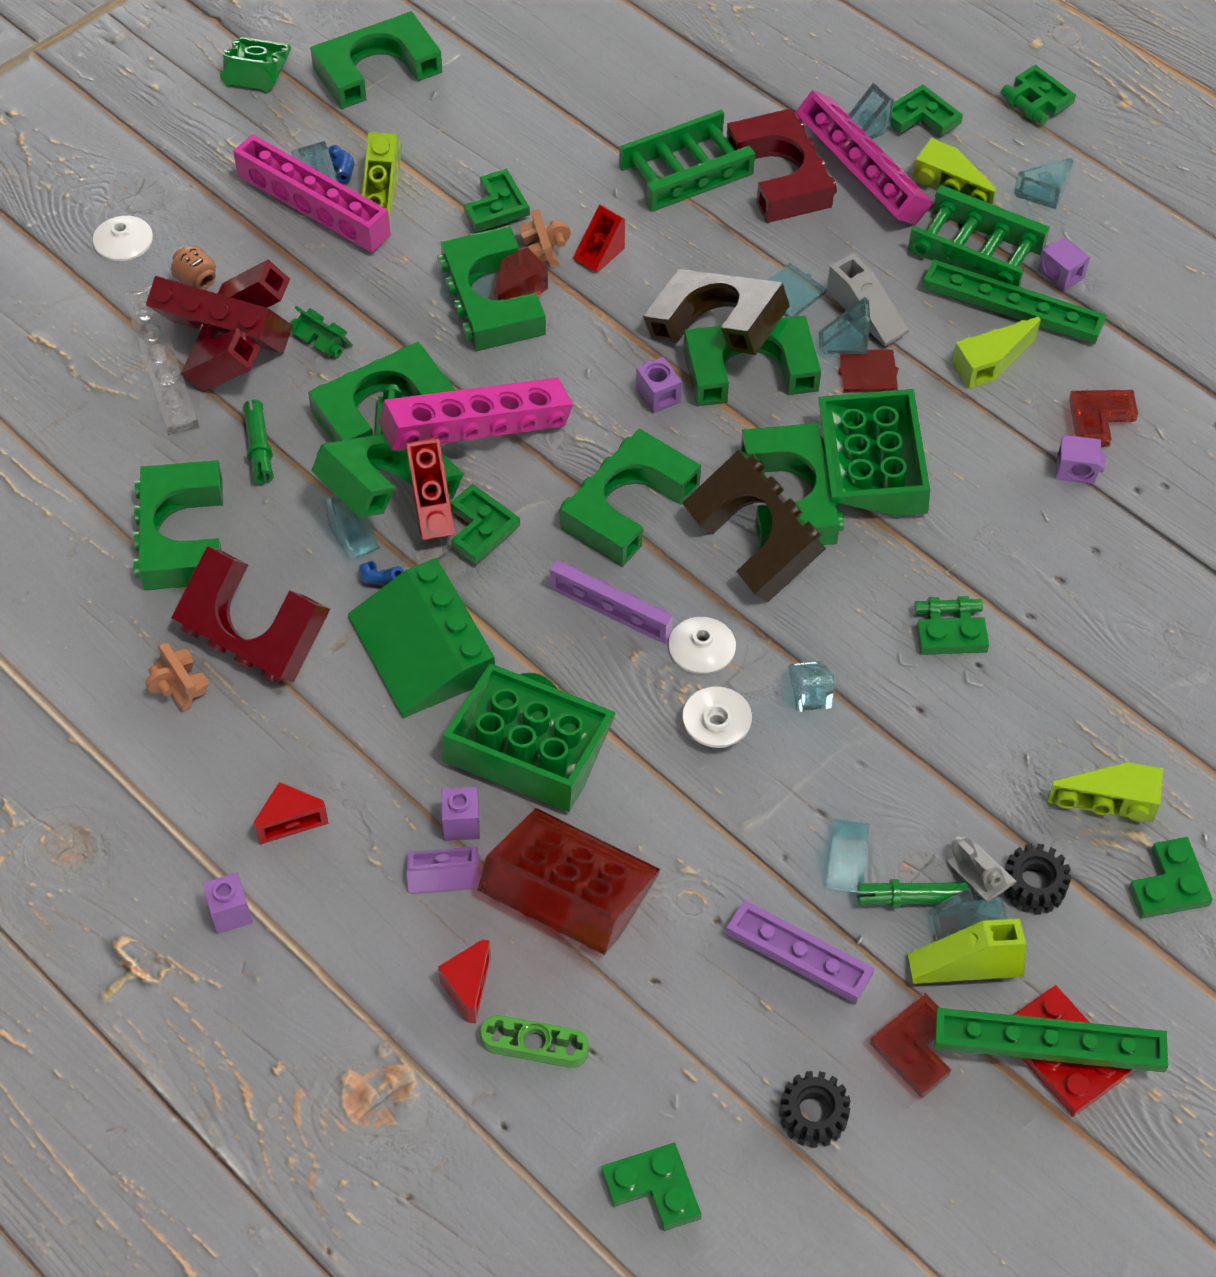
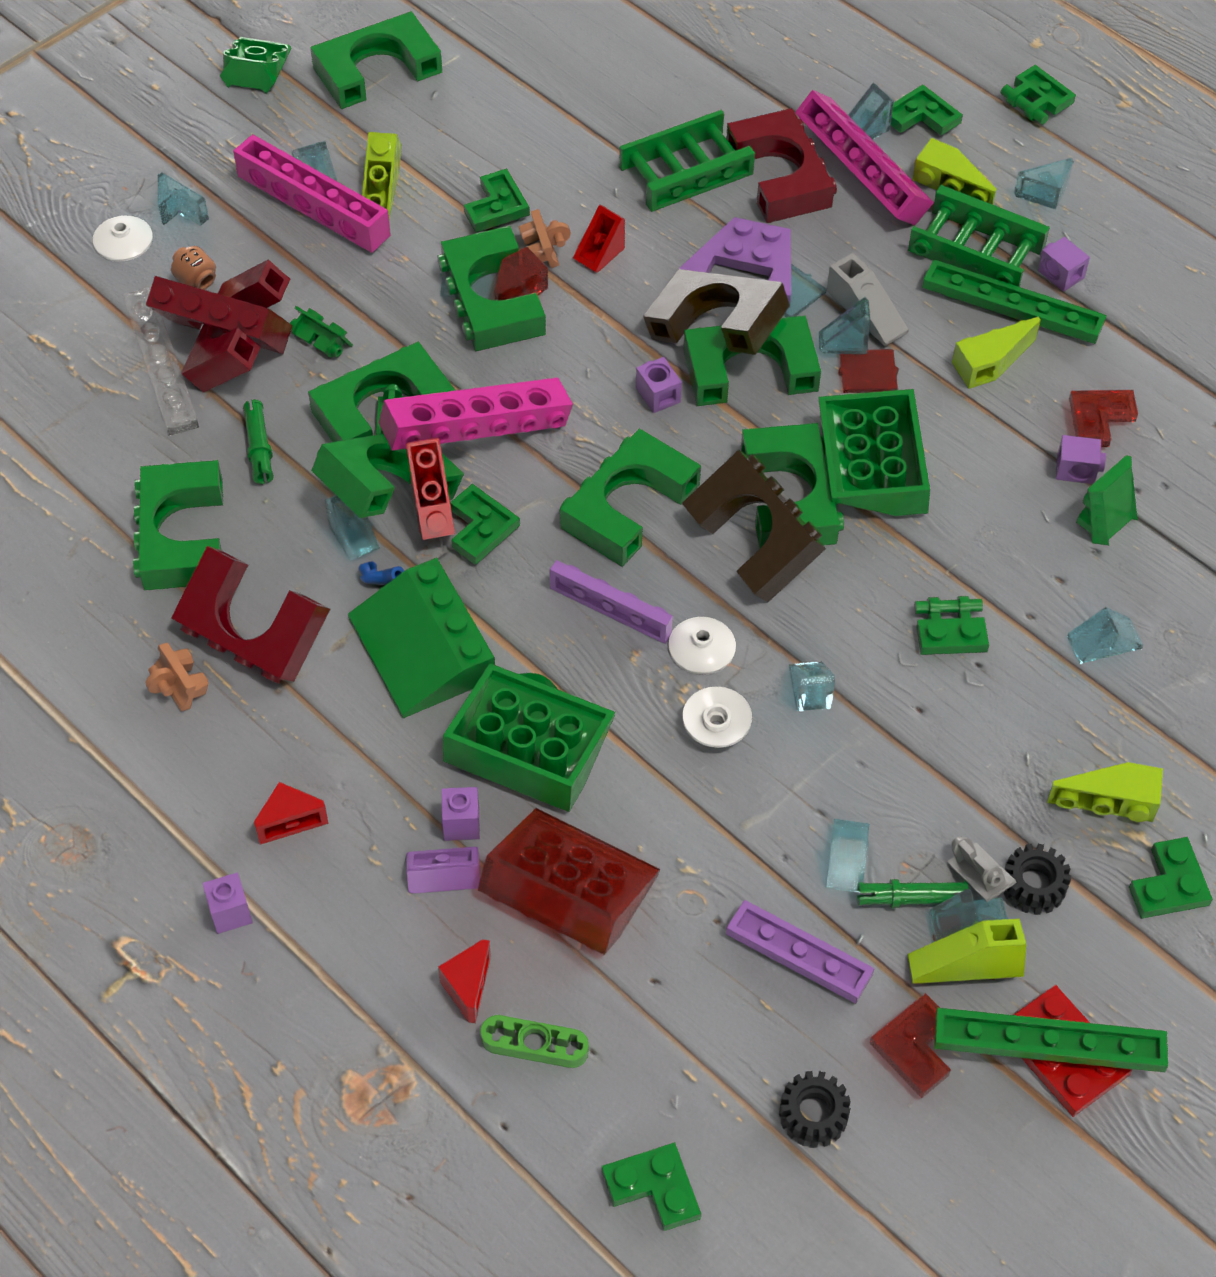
blue arm [326,145,354,184] -> none
none -> clear light blue slope [157,172,209,226]
none -> medium lavender wing [679,217,791,304]
none -> clear light blue slope [1067,607,1143,664]
none -> green slope [1076,455,1138,546]

